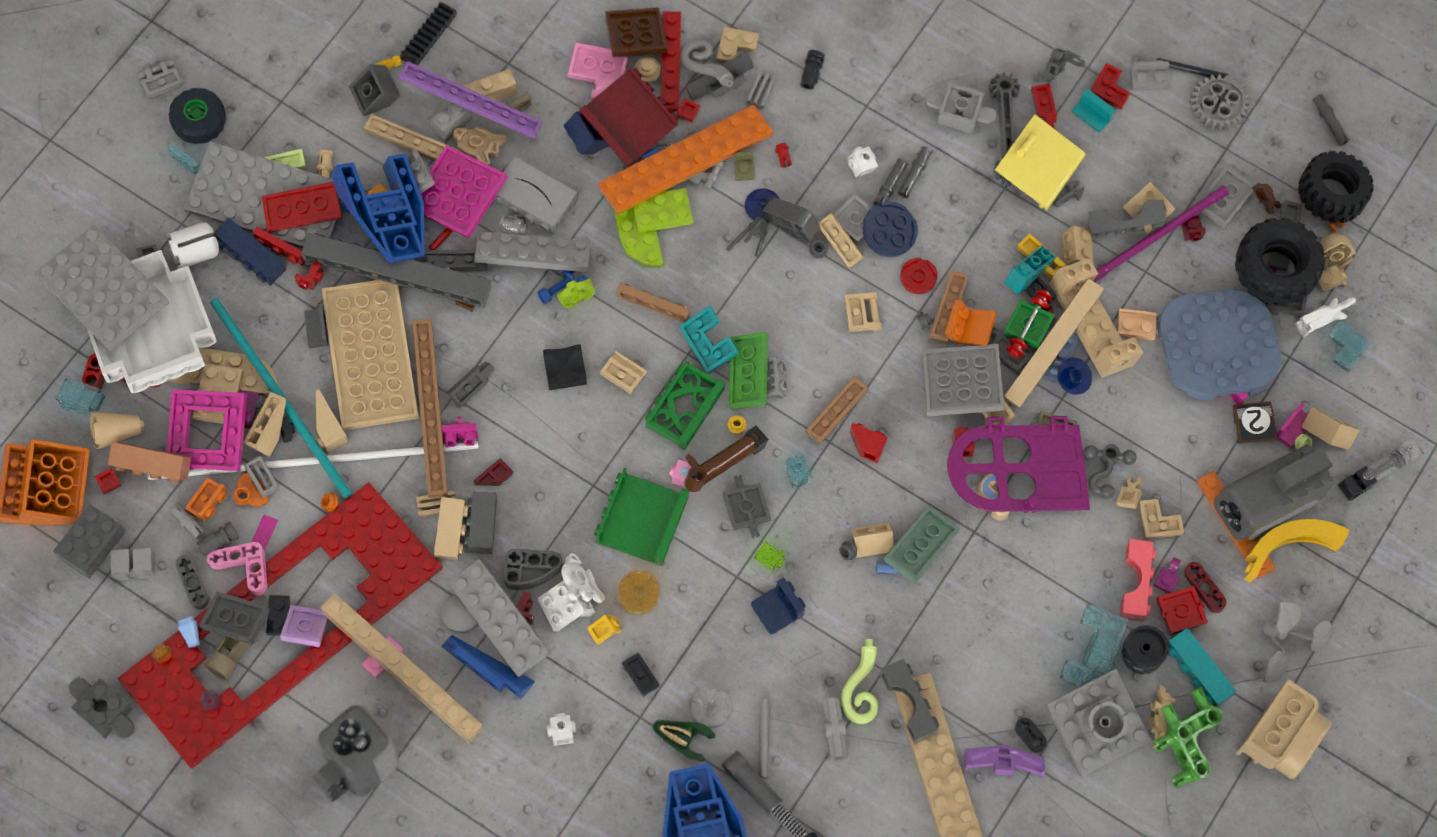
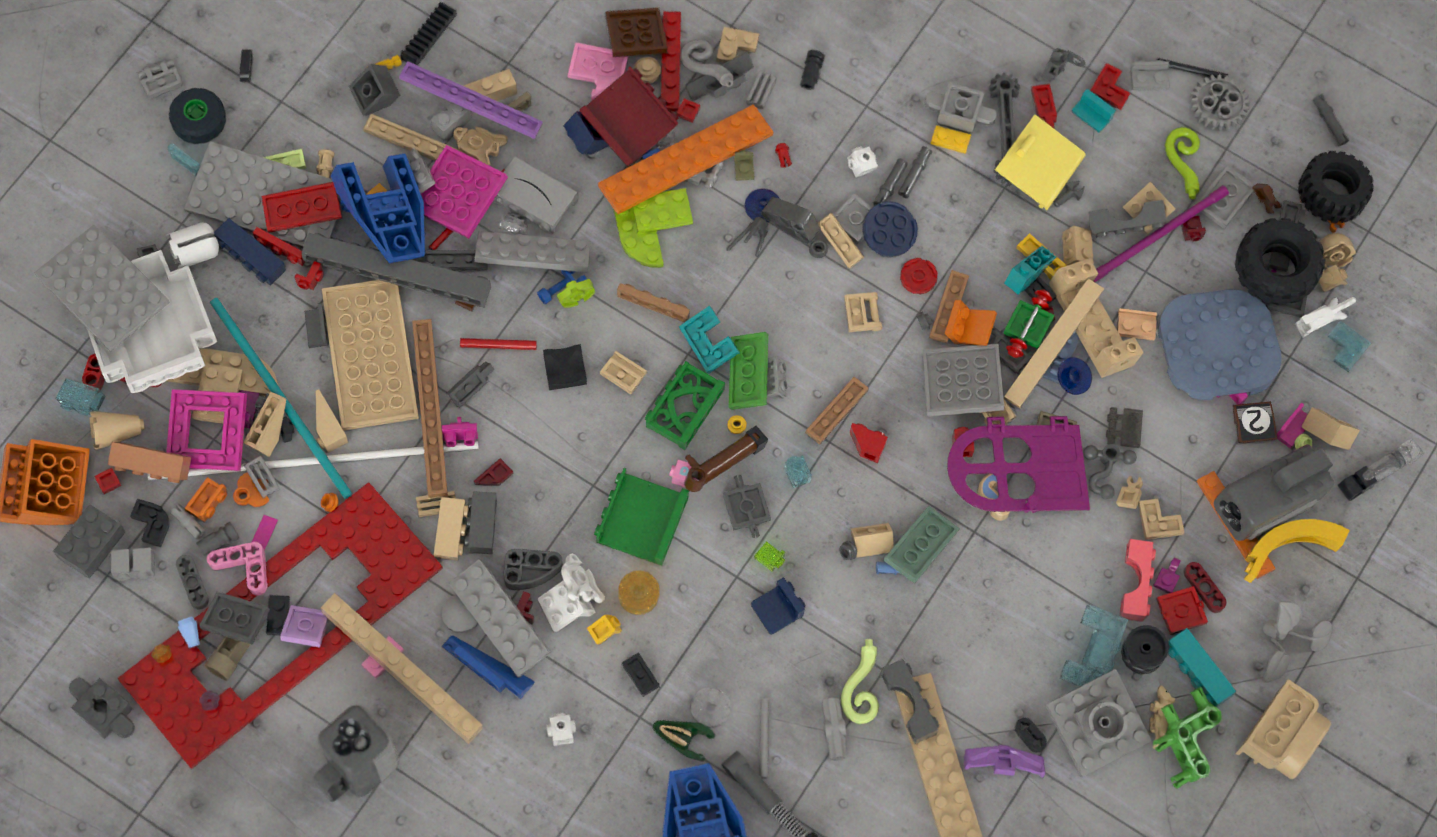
none -> black plate [130,498,170,547]
none -> black beam [240,49,253,82]
none -> red piece [460,338,537,350]
none -> yellow plate [931,125,971,154]
none -> clear smoke plate [1106,407,1143,448]
none -> lime plant [1165,127,1200,199]

